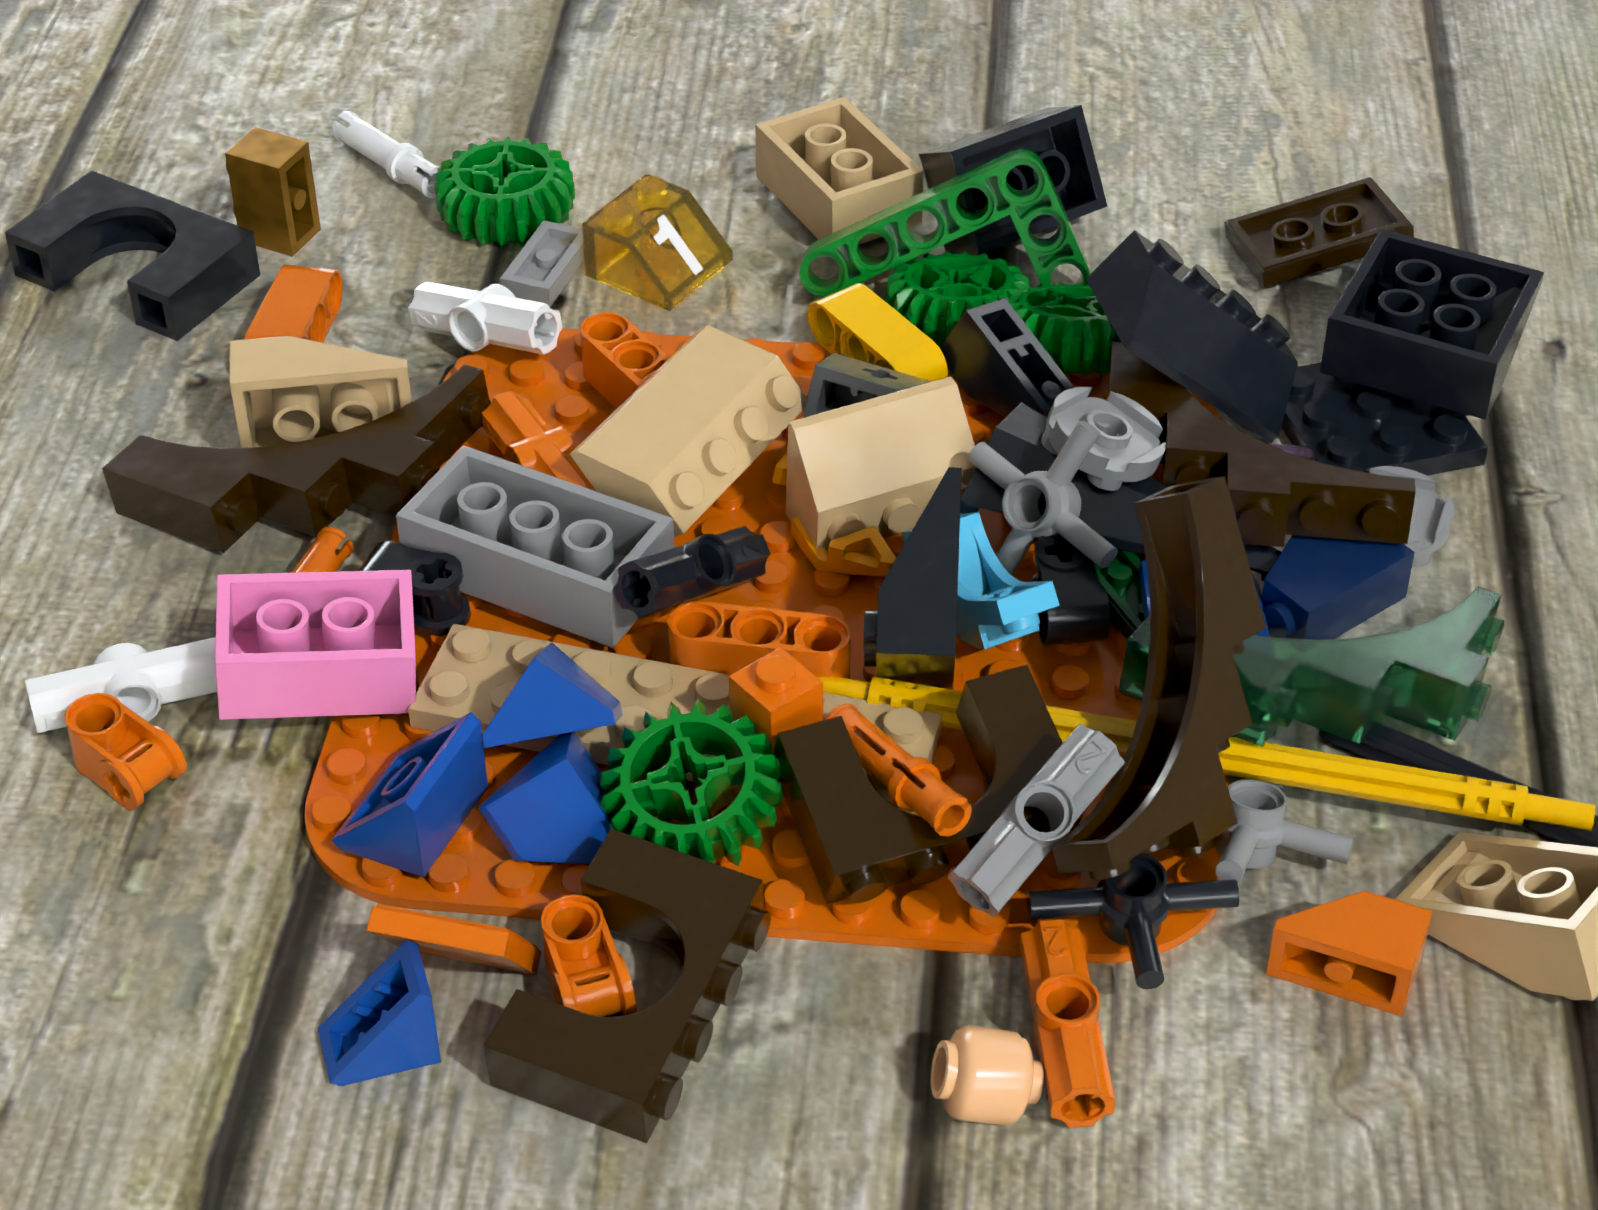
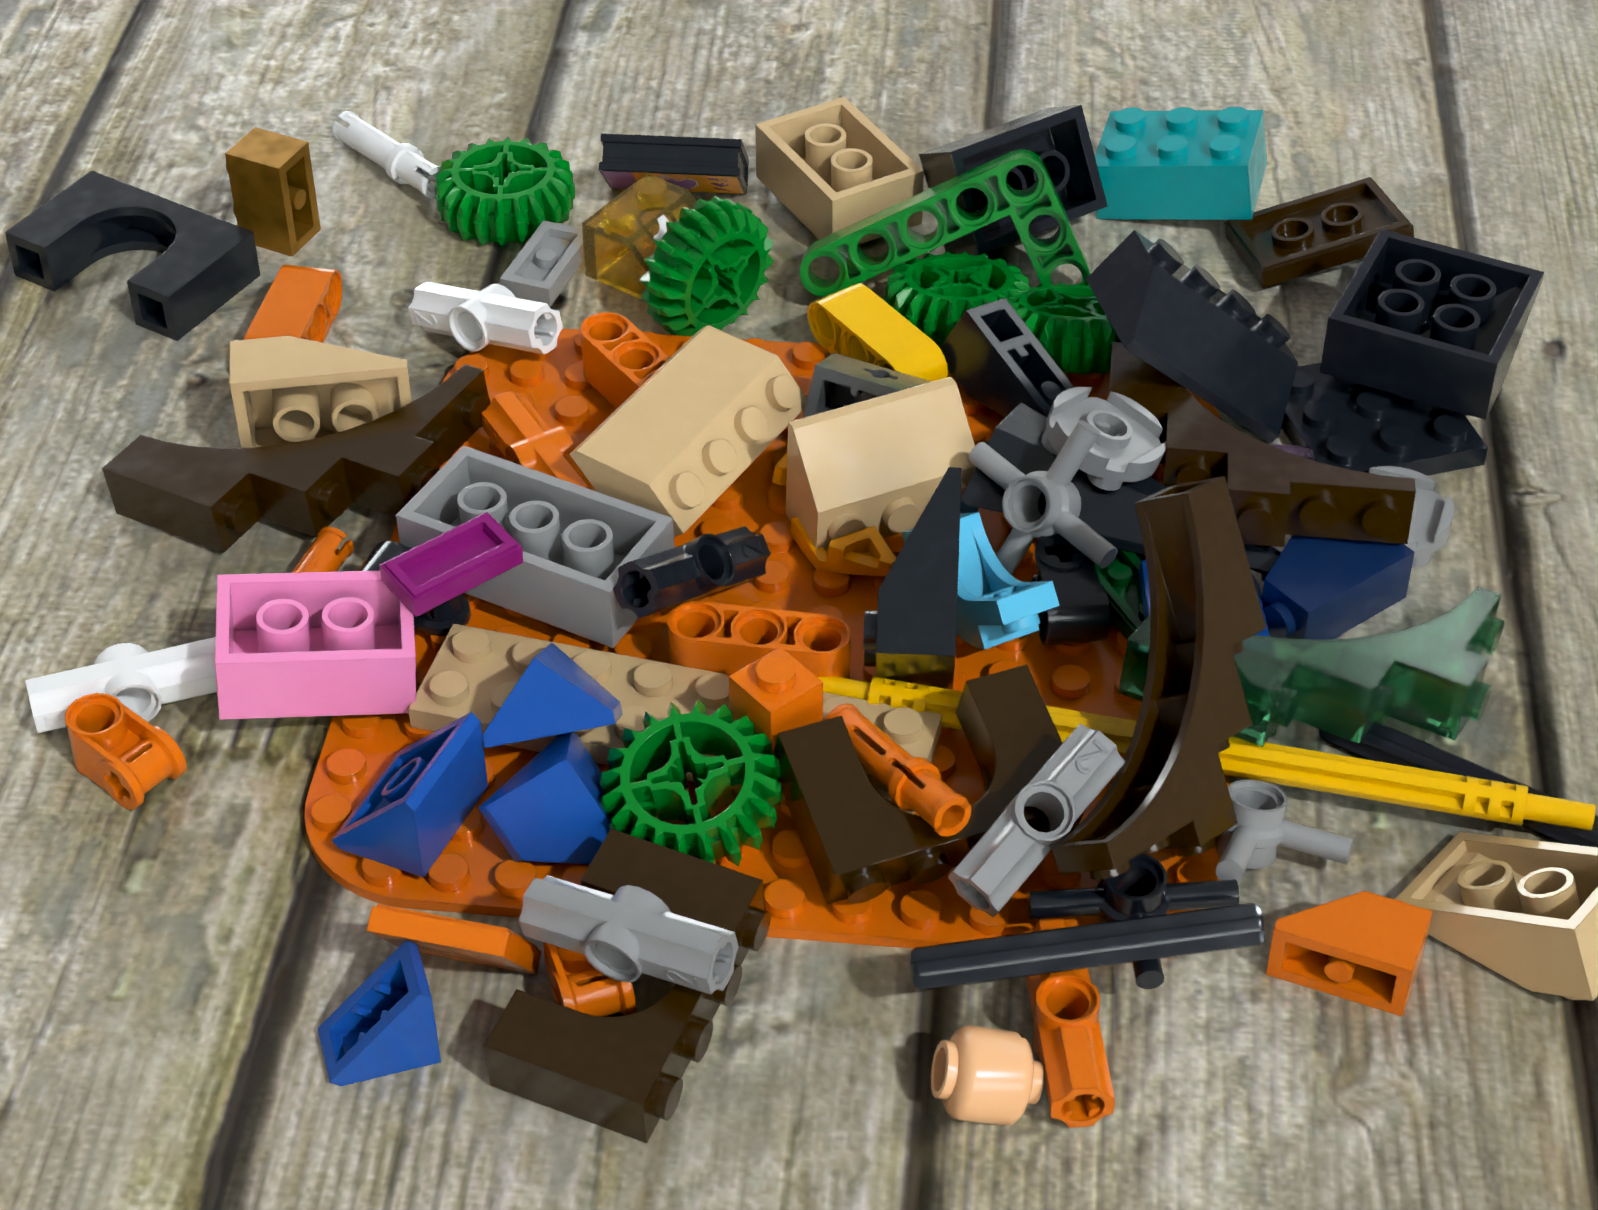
none -> magenta tile [380,512,523,617]
none -> light grey piece [518,875,739,994]
none -> black piece [599,133,749,194]
none -> green gear [640,196,774,336]
none -> black axle [910,903,1265,991]
none -> teal brick [1095,106,1267,220]

